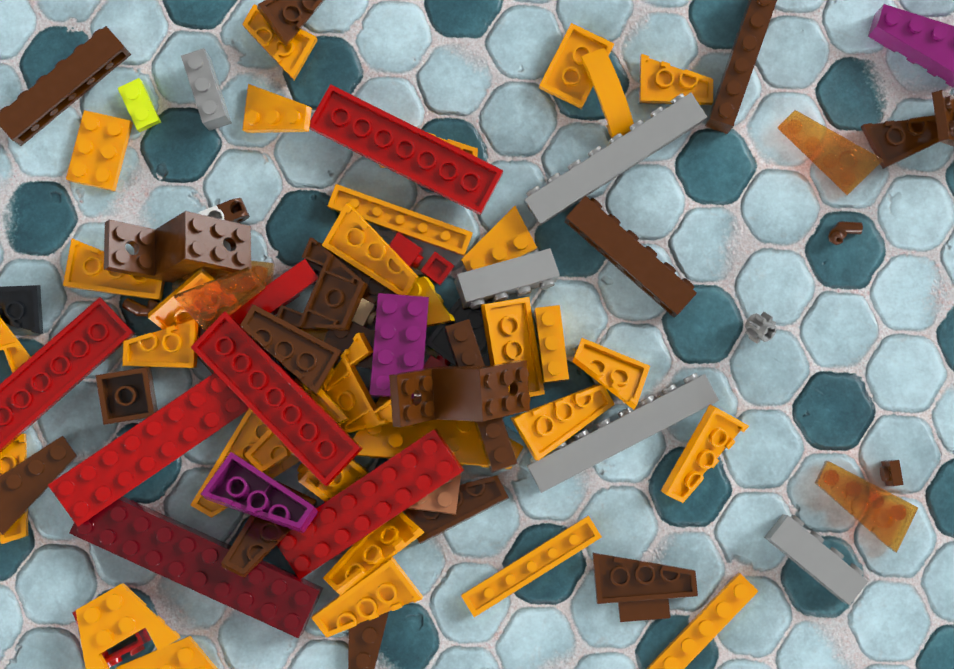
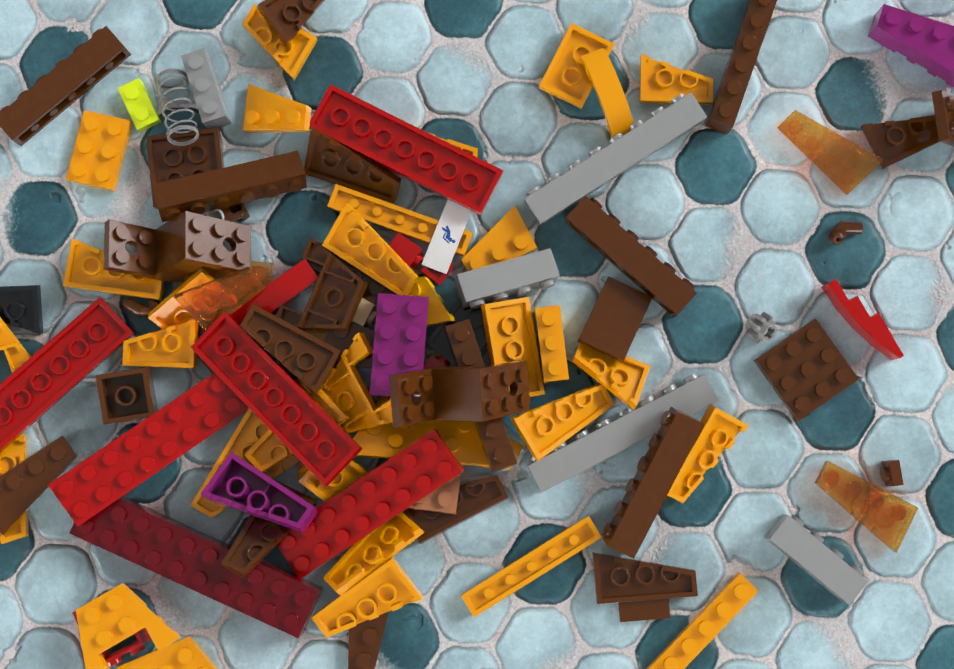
none -> reddish brown plate [146,127,224,209]
none -> reddish brown brick [152,151,307,222]
none -> light grey piece [156,69,199,146]
none -> reddish brown wing [304,128,401,204]
none -> white sticker [421,199,471,274]
none -> reddish brown tile [577,276,653,363]
none -> reddish brown brick [602,407,704,559]
none -> reddish brown plate [753,318,859,421]
none -> red slope [821,279,904,360]

